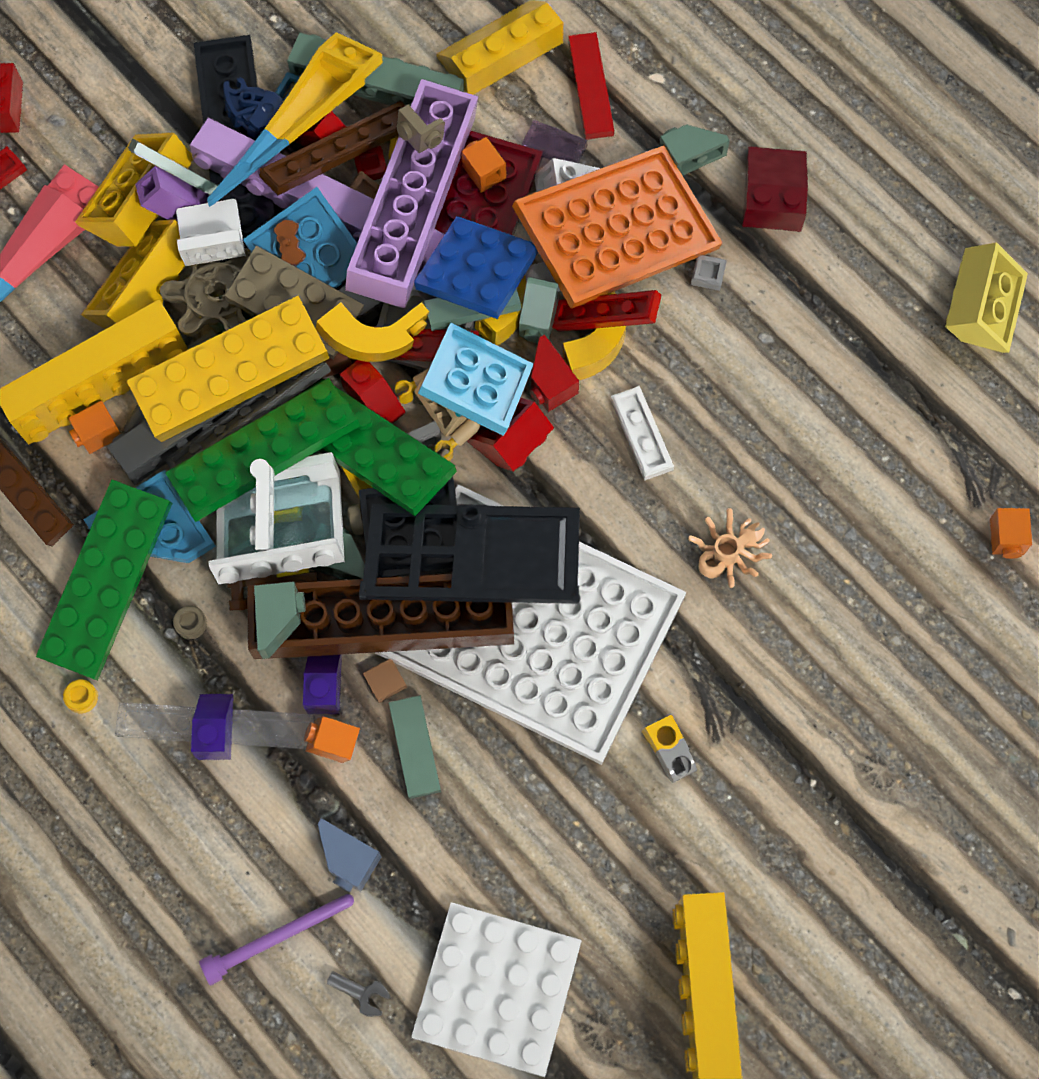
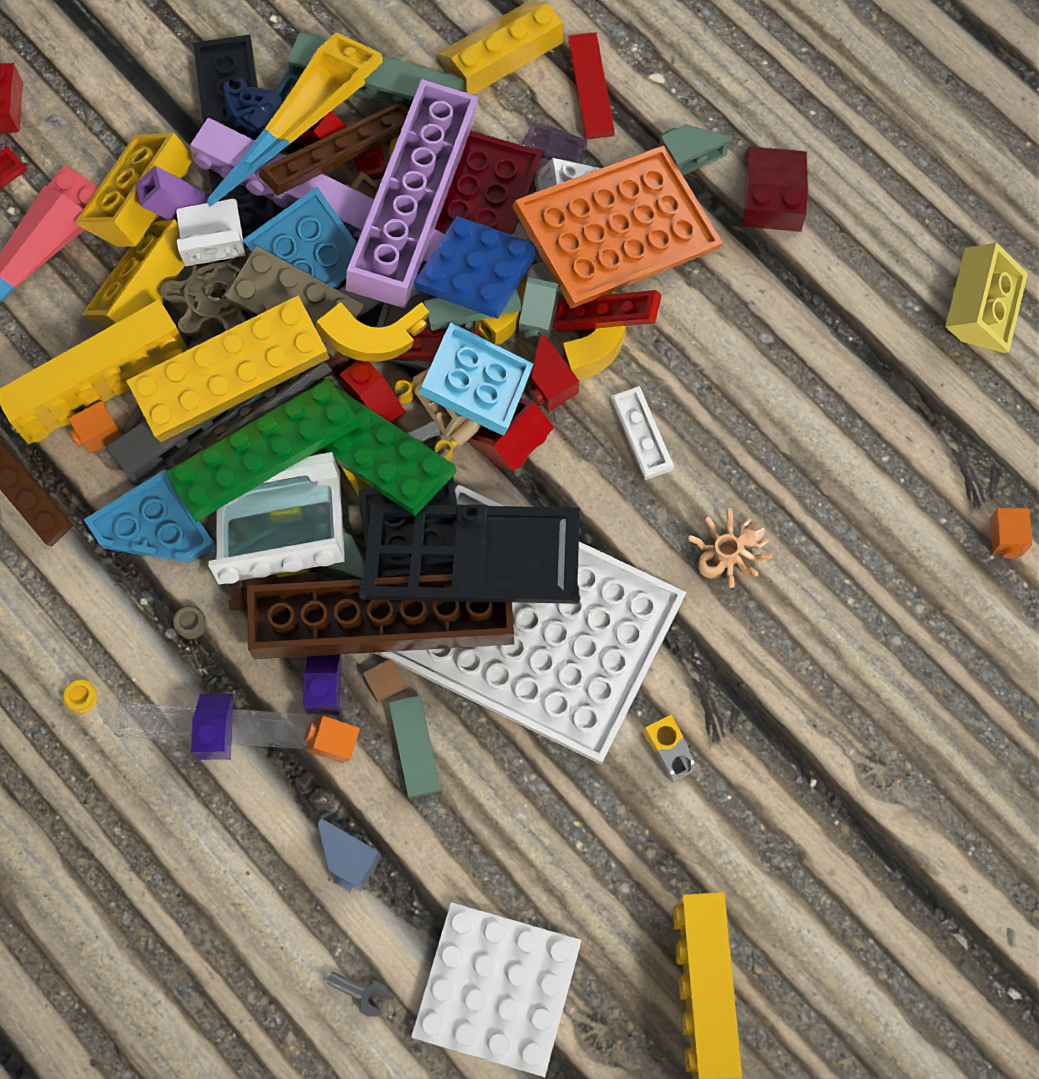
green plate [35,480,173,681] -> none
tile [128,139,218,195] -> none
medium lavender piece [199,894,354,986] -> none
white plate [250,459,274,552] -> none
sand green slope [254,582,305,659] -> none
dark orange piece [274,220,306,266] -> none
dark tan bracket [397,104,445,153] -> none
orange brick [461,137,506,193] -> none
light grey tile [691,255,727,291] -> none

